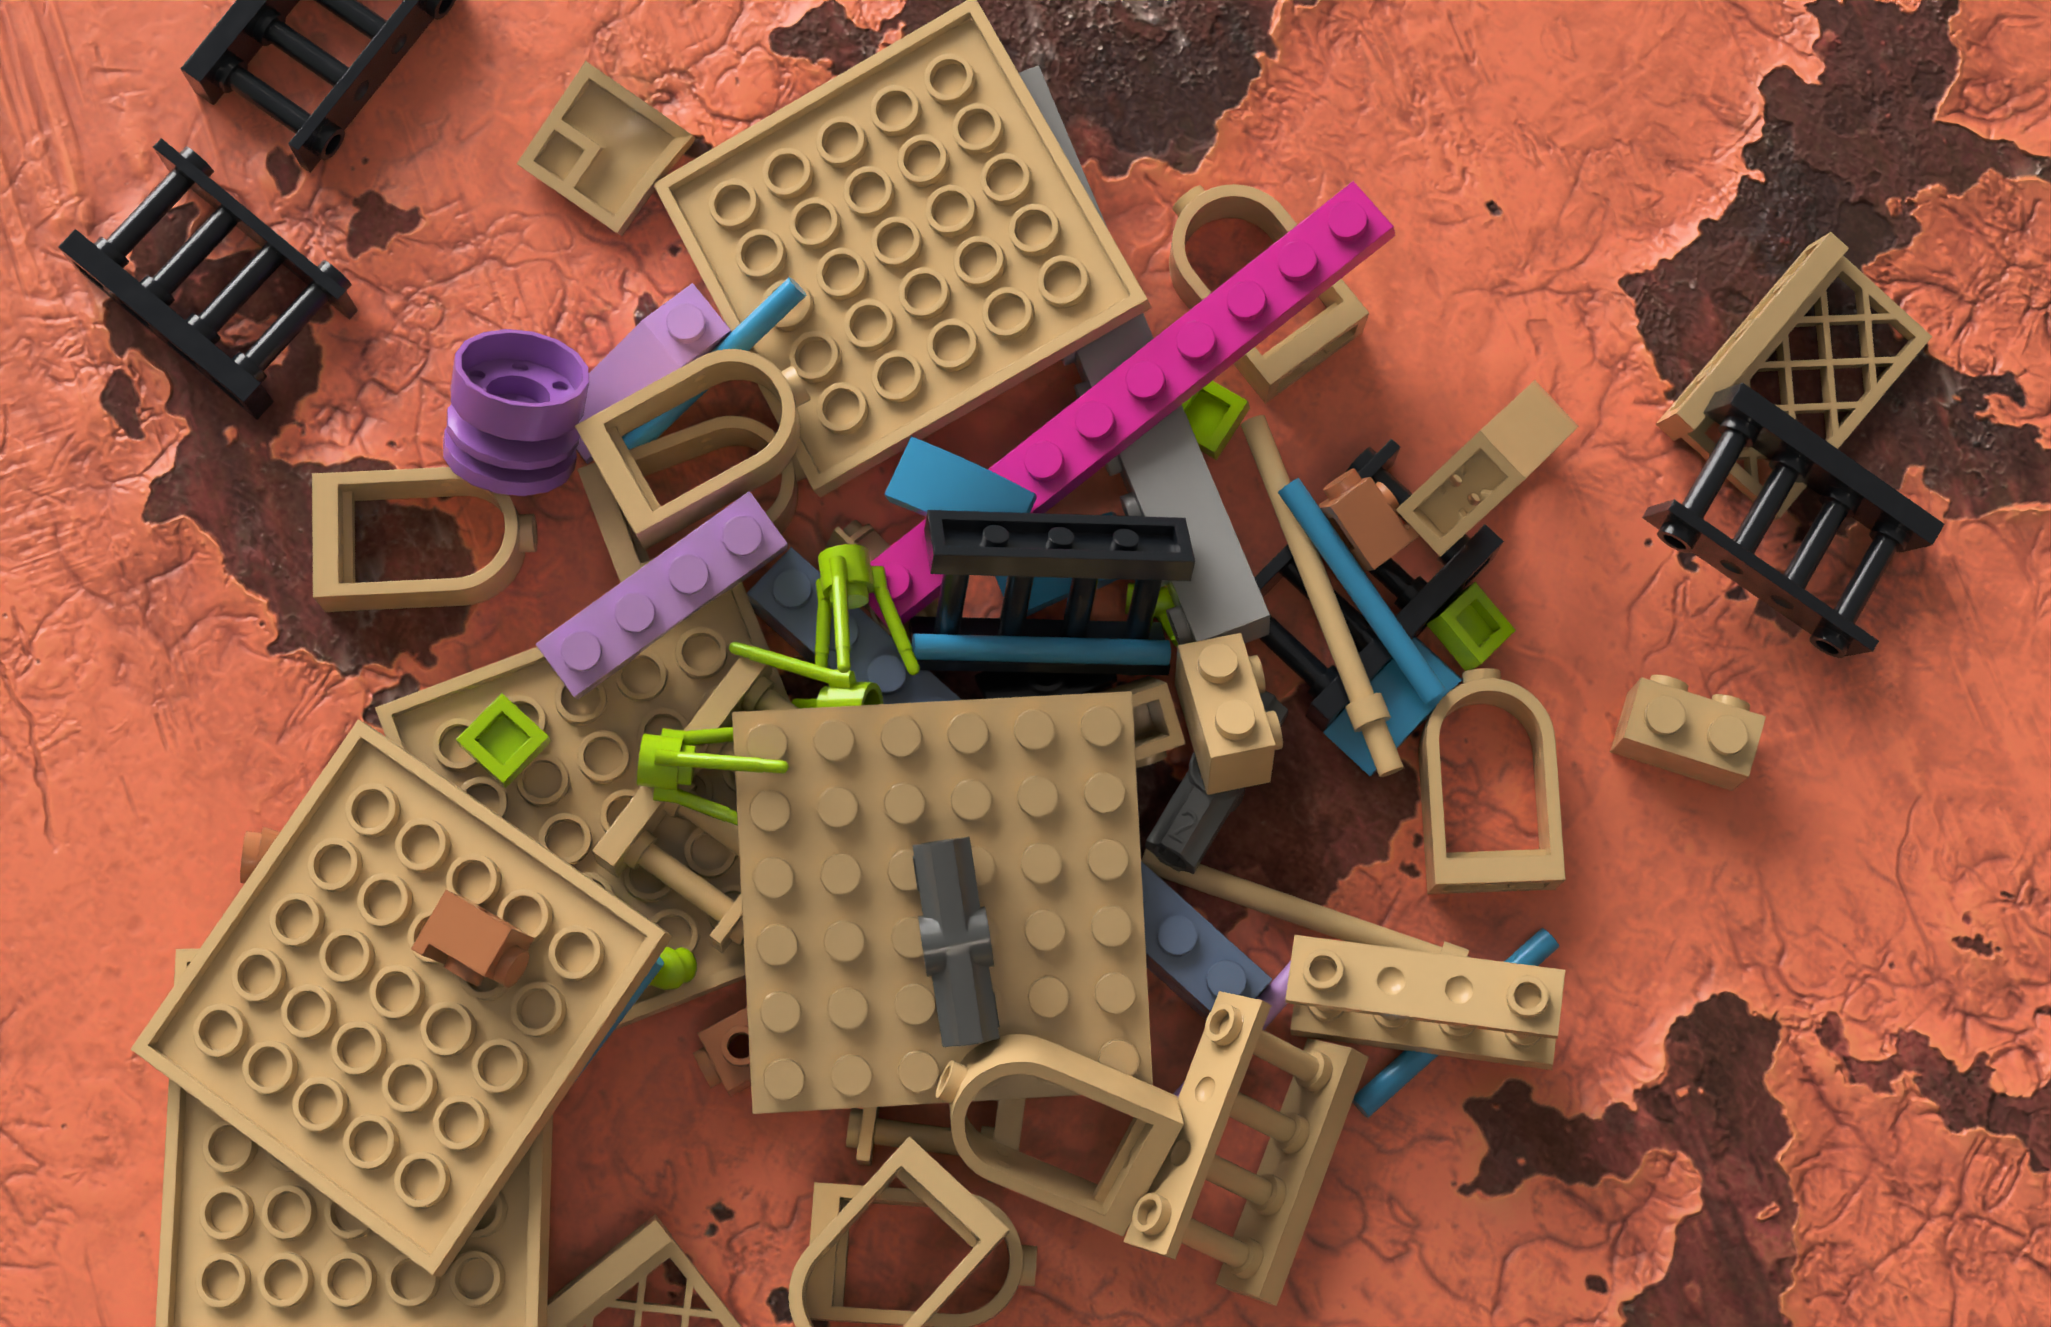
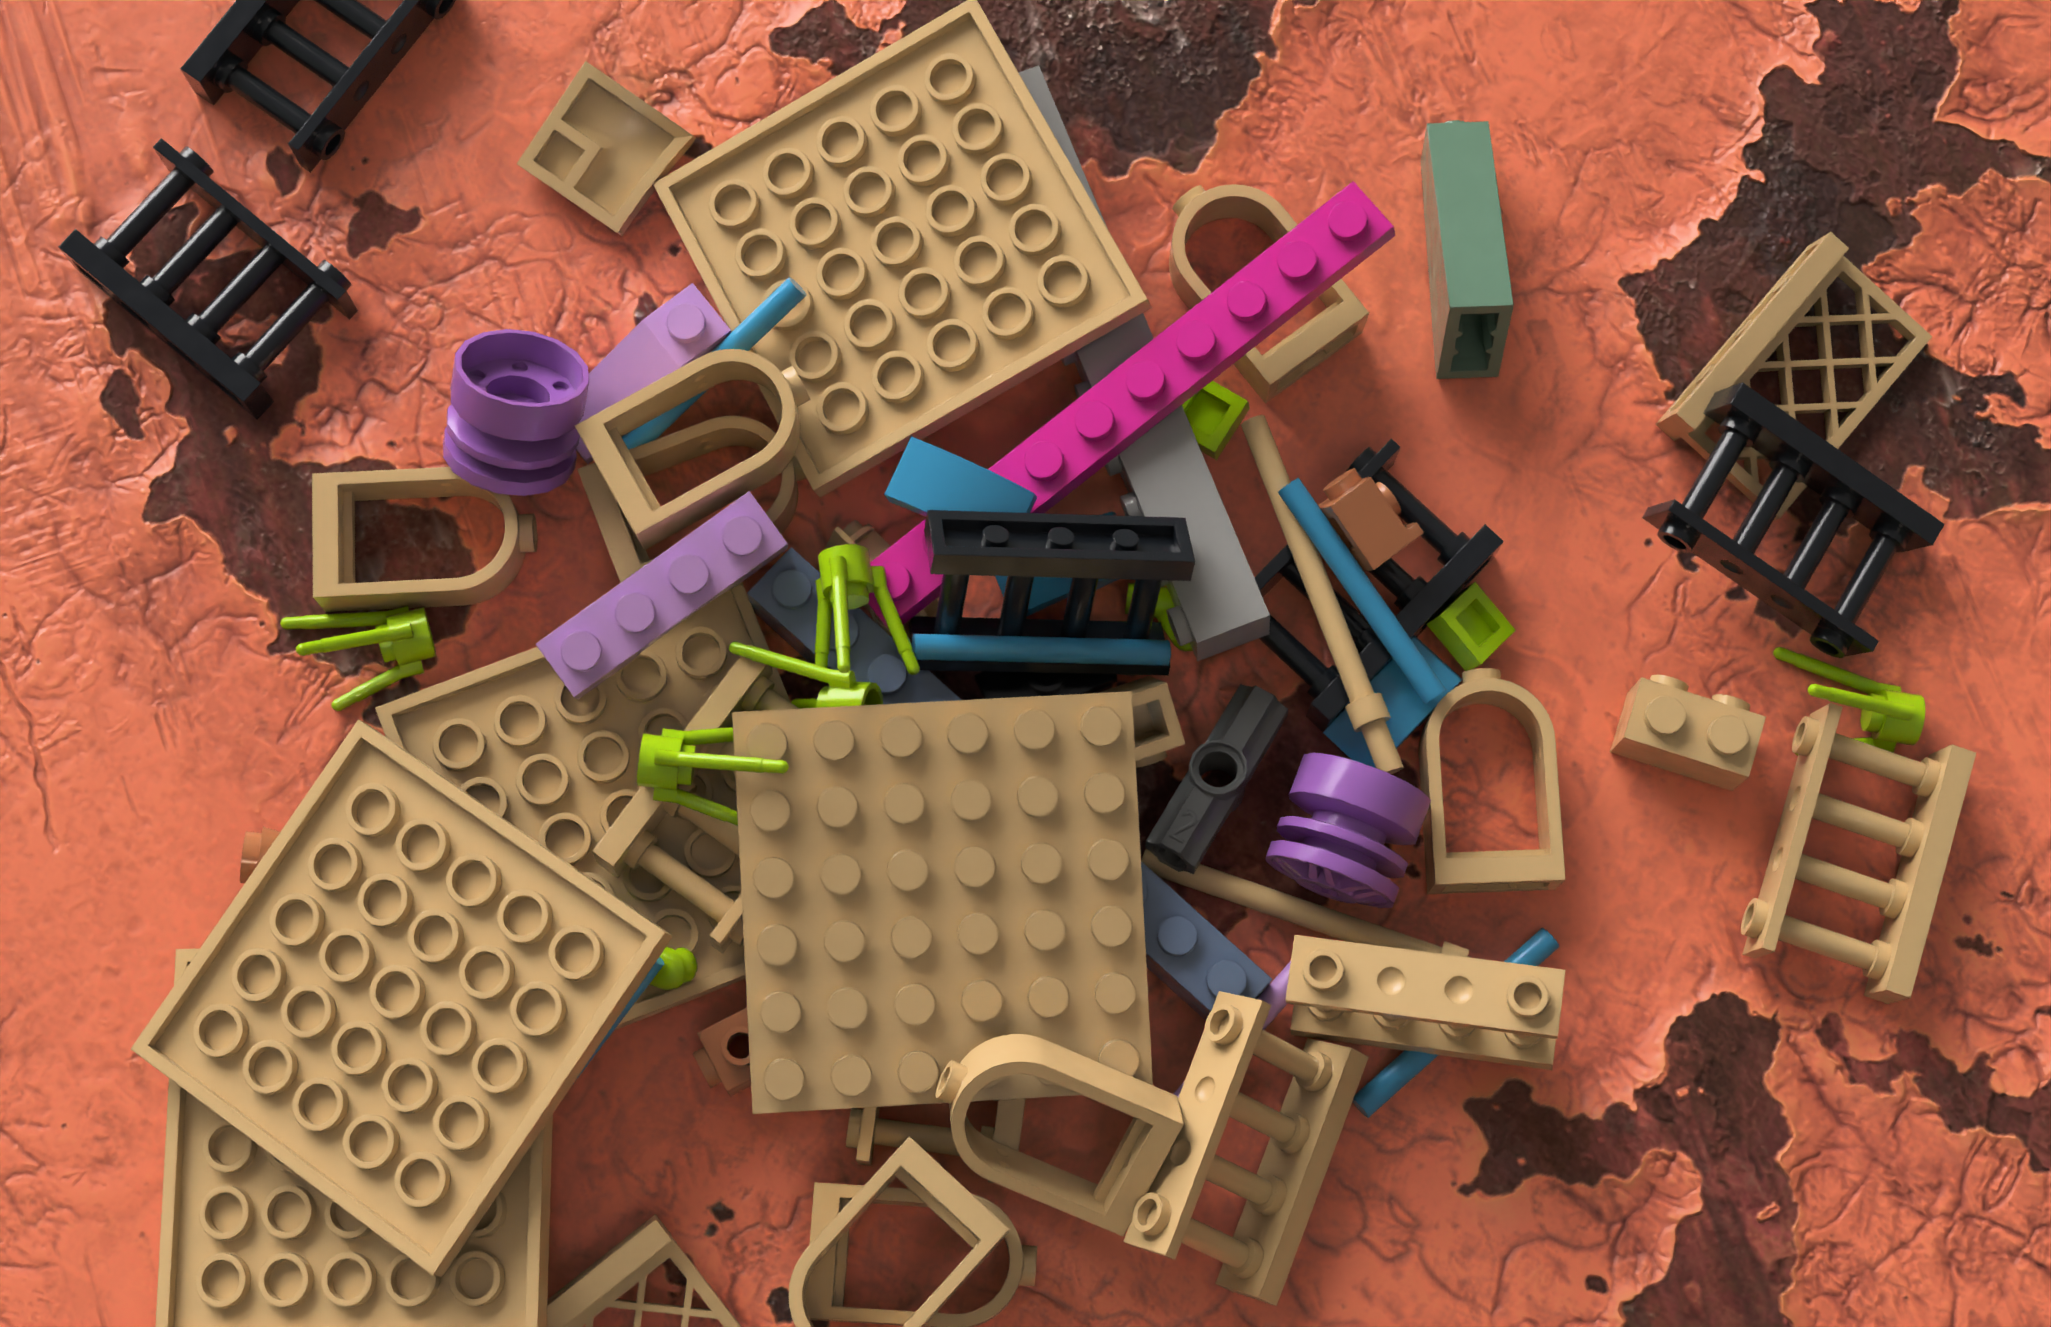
nougat brick [411,890,535,988] -> none
lime plate [456,693,551,788] -> none
dark grey piece [912,836,1000,1047] -> none
tan brick [1175,633,1283,795] -> none
tan window [1396,380,1579,557] -> none
none -> lime plant [280,606,437,711]
none -> medium lavender wheel [1266,753,1431,908]
none -> sand green slope [1421,120,1514,379]
none -> tan fence [1741,703,1976,1004]
none -> lime plant [1773,647,1925,756]

